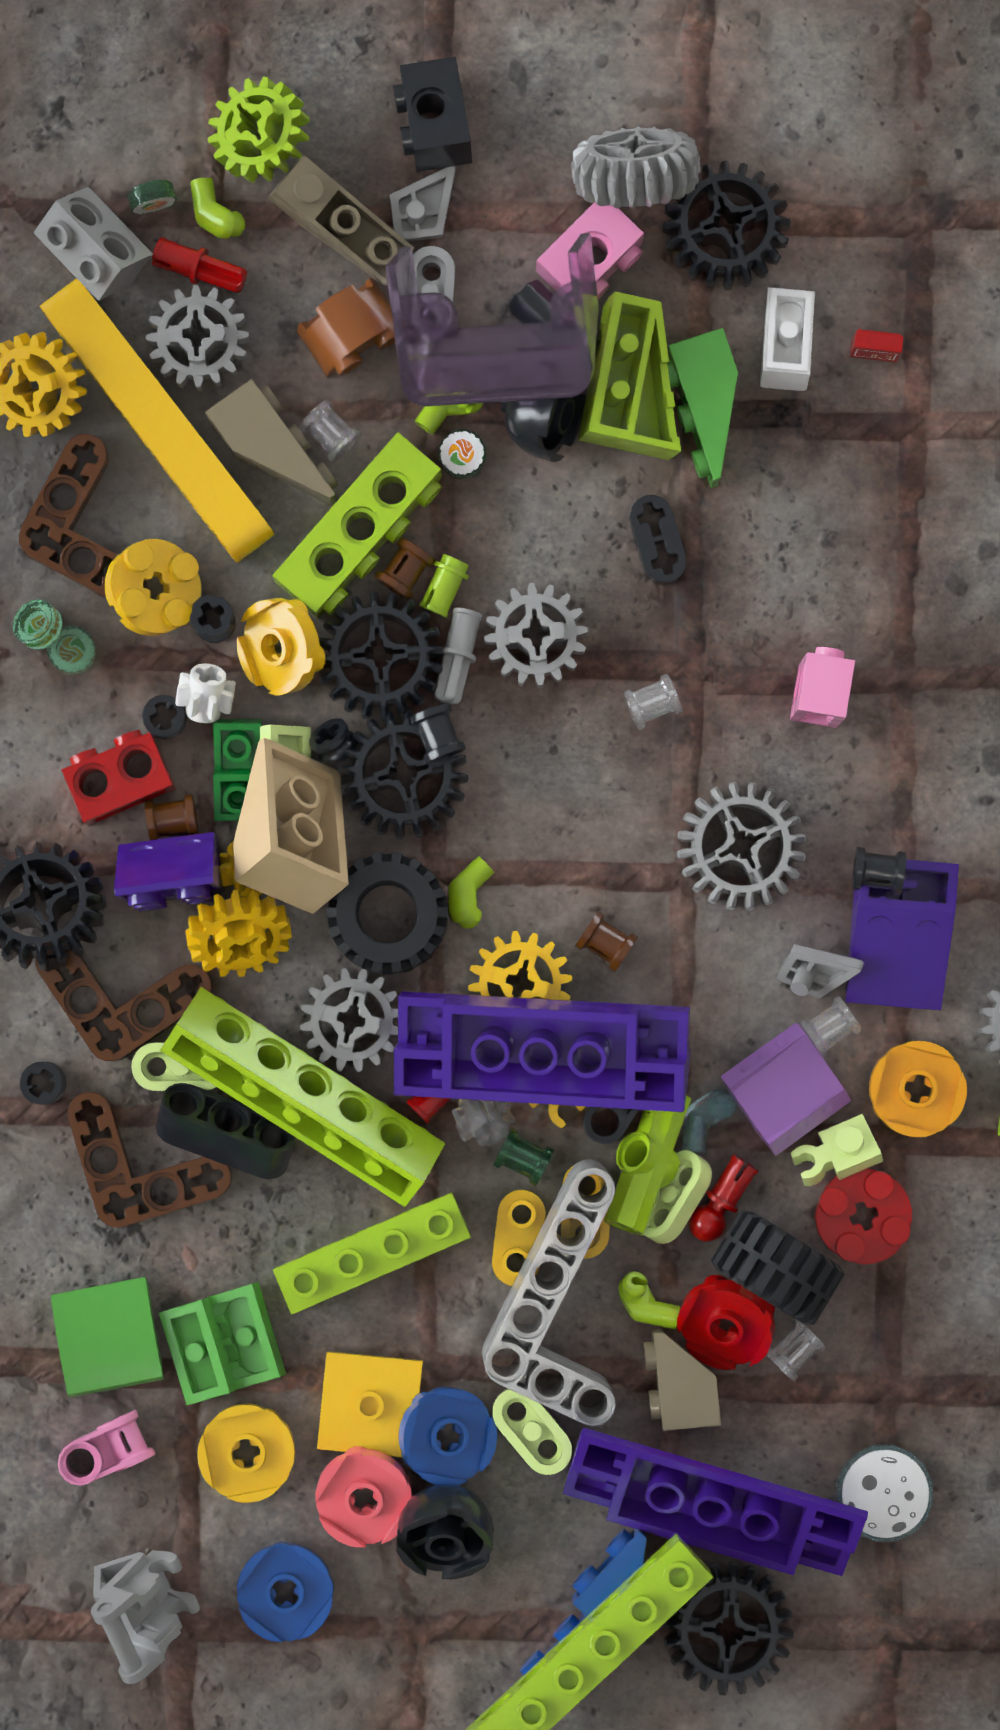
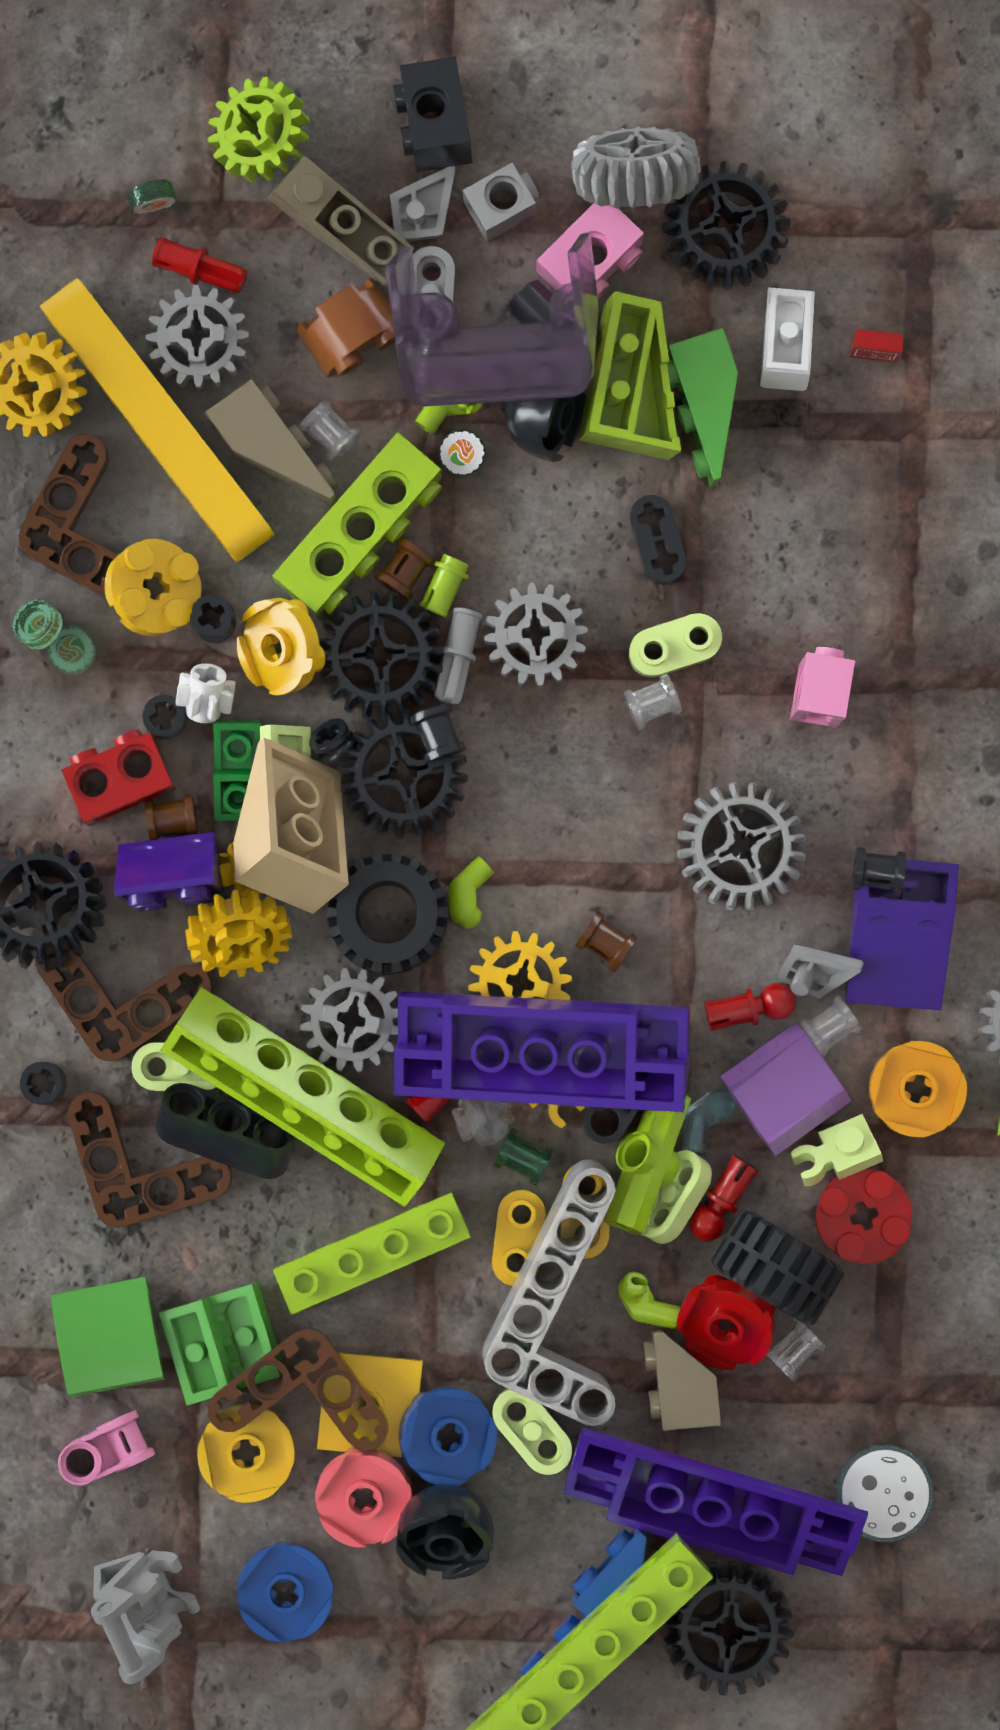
light grey brick [34,187,153,301] -> none
lime arm [190,178,245,239] -> none
none -> reddish brown beam [208,1327,389,1451]
none -> light grey brick [463,162,539,242]
none -> yellowish green plate [629,613,722,678]
none -> red pin [704,983,796,1032]

